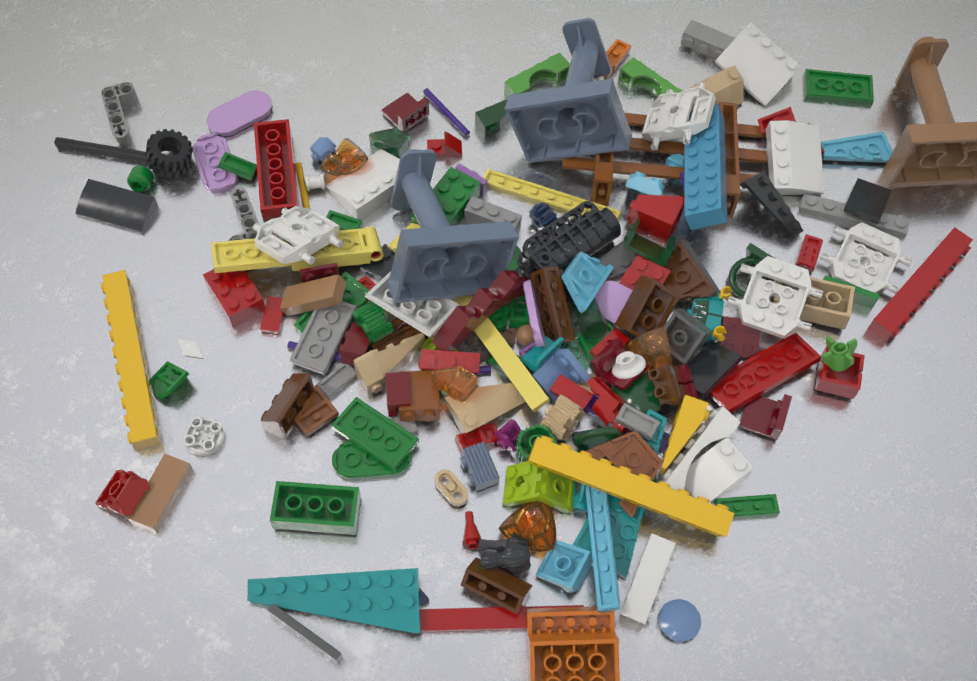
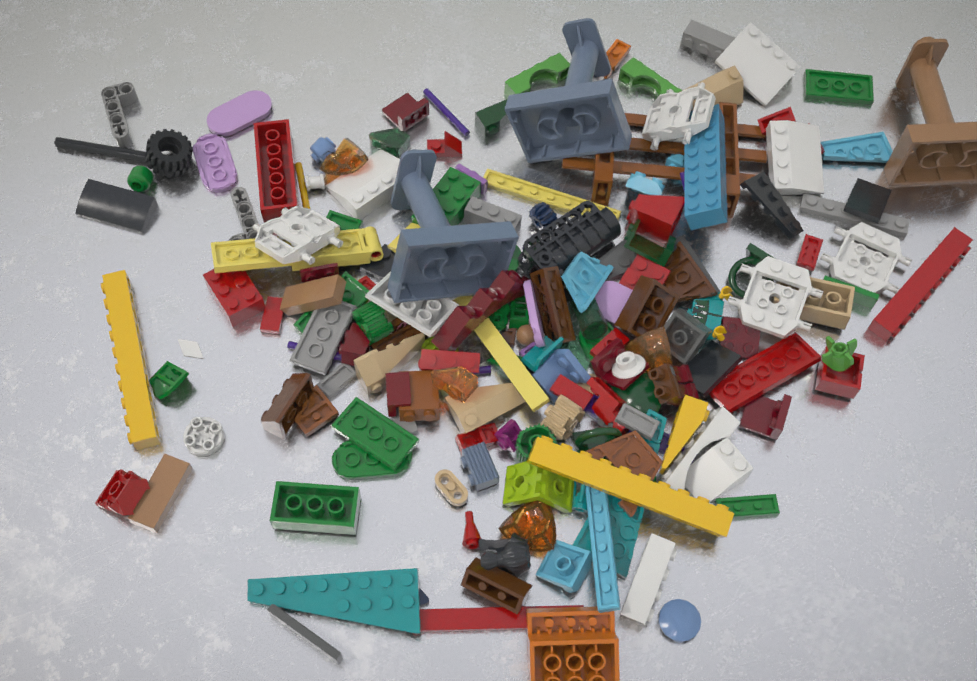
green tile [218,152,257,181] -> none

